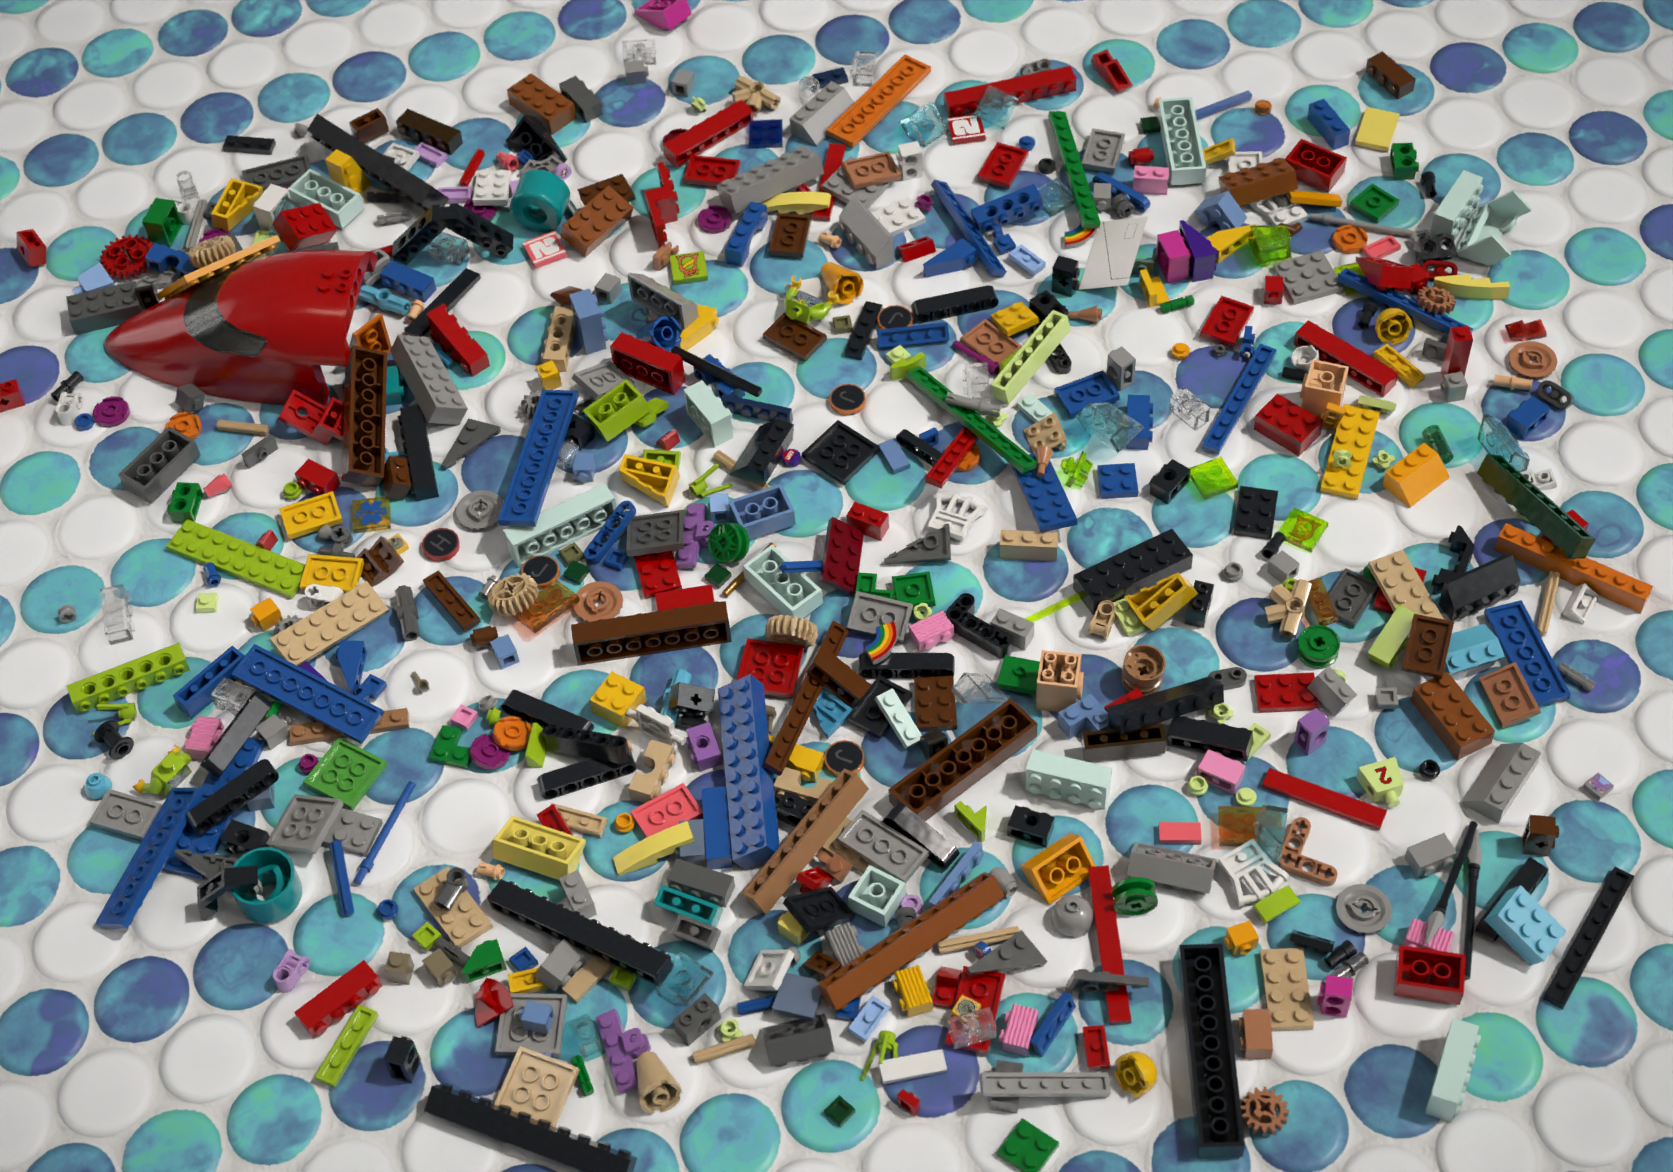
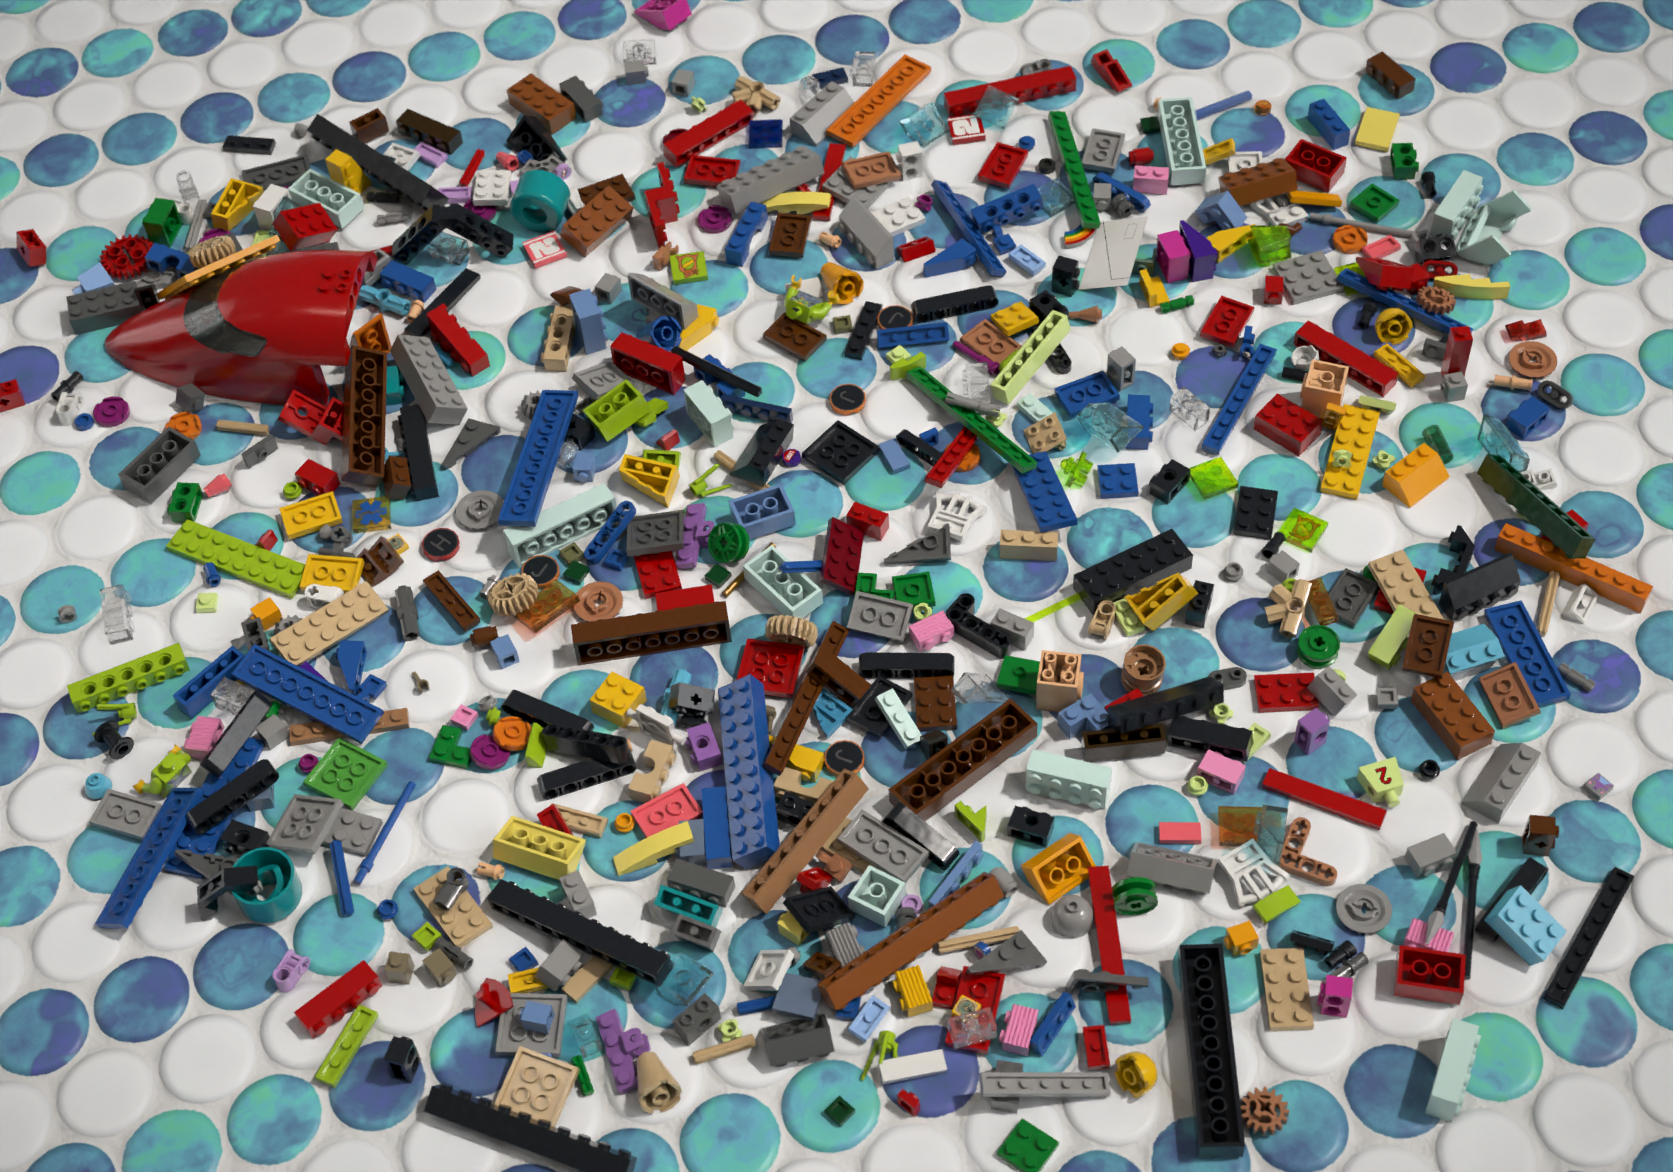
green slope [462,939,507,983] -> none
yellow brick [536,360,562,390] -> none
light blue brick [709,493,731,523] -> none
tile [865,622,897,665] -> none
nougat cone [1035,446,1053,477] -> none
yellowish green plate [1236,788,1257,808] -> none
nougat brick [1238,1009,1273,1059] -> none
none -> dark grey brick [241,617,271,652]

